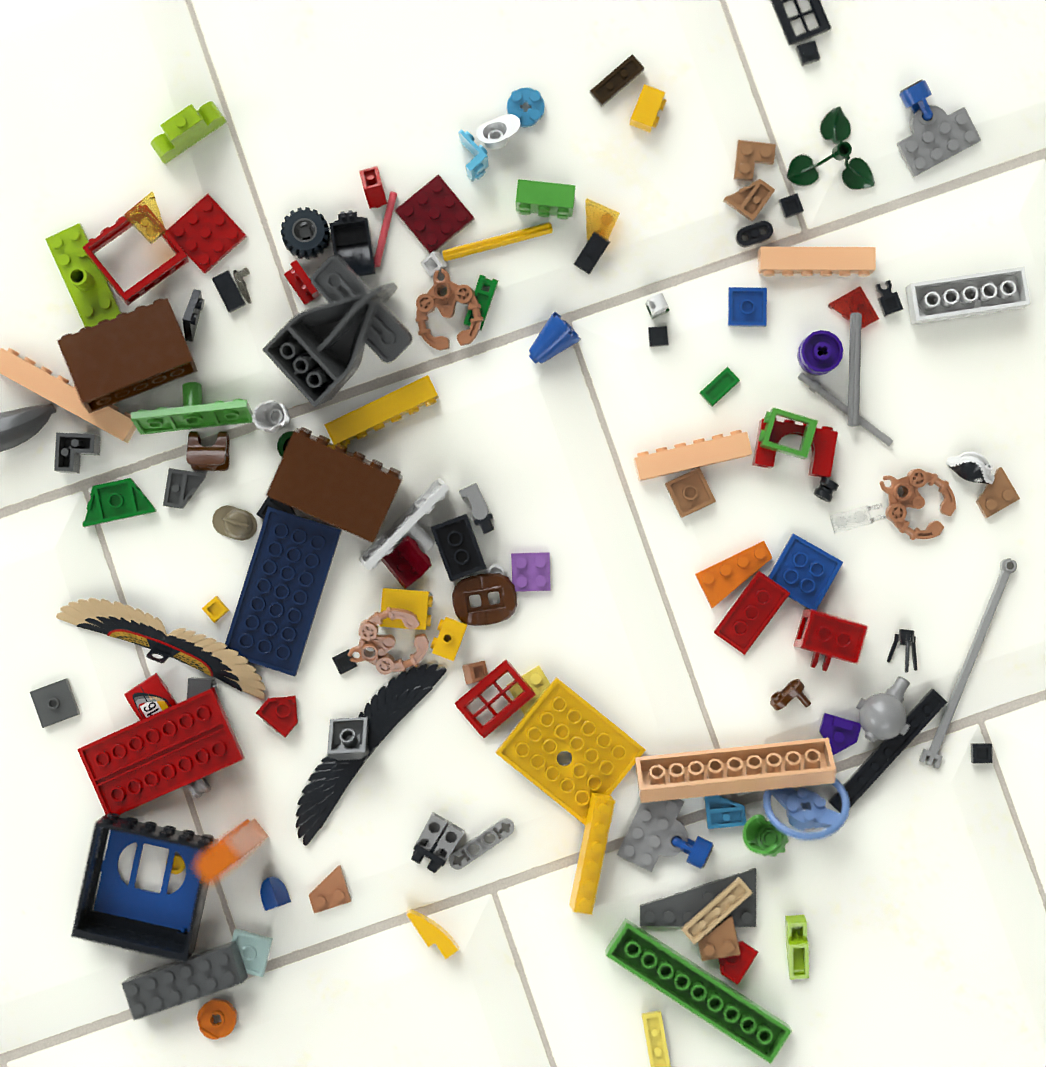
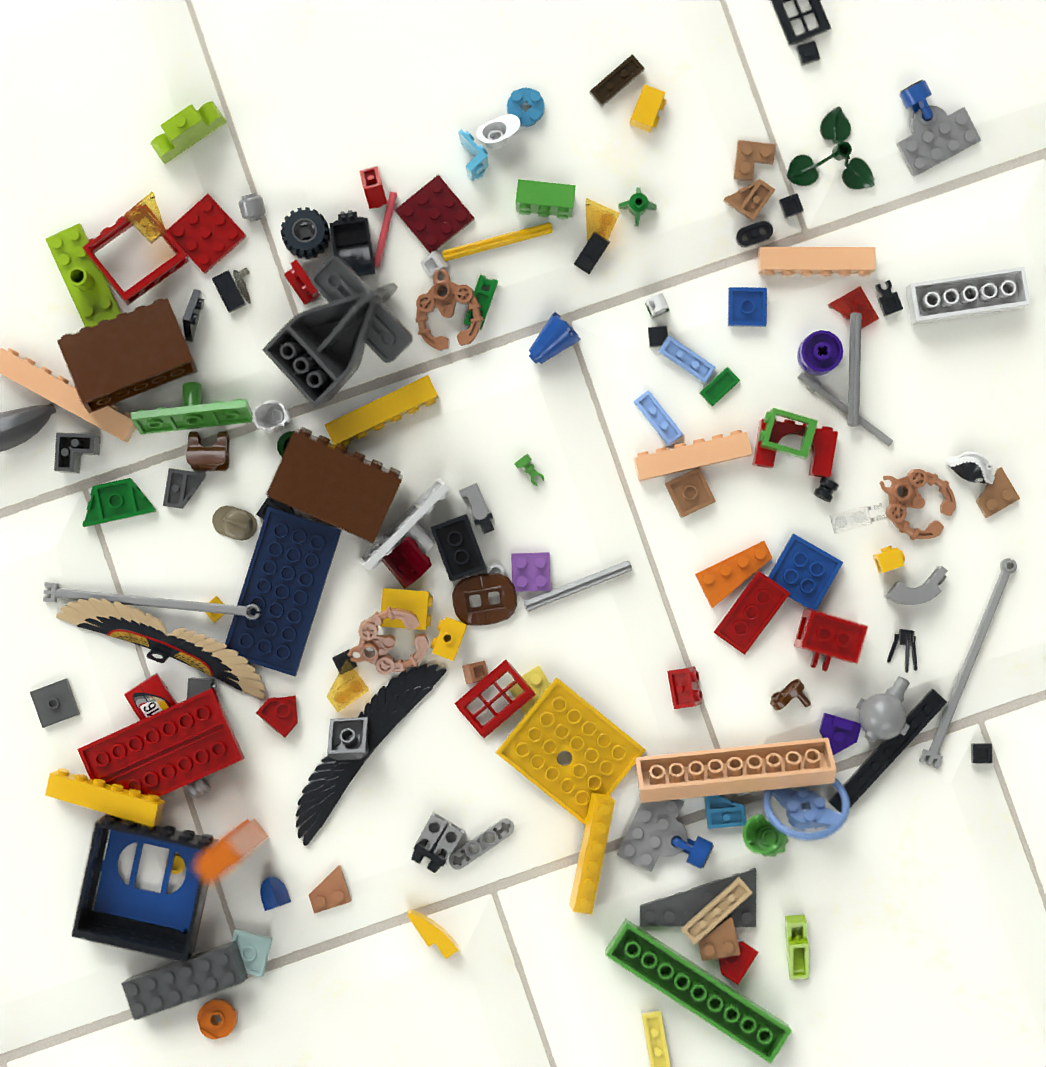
none -> light grey hinge [43,582,261,620]
none -> yellow brick [45,768,165,827]
none -> light grey head [238,193,266,222]
none -> clear yellow wing [326,659,369,712]
none -> bright green piece [514,453,544,486]
none -> light grey axle [524,561,632,611]
none -> green brick [618,187,657,227]
none -> light blue tile [633,390,684,447]
none -> light blue tile [658,335,716,383]
none -> red bracket [667,666,703,709]
none -> yellow brick [872,545,905,573]
none -> light grey arch [884,566,948,605]

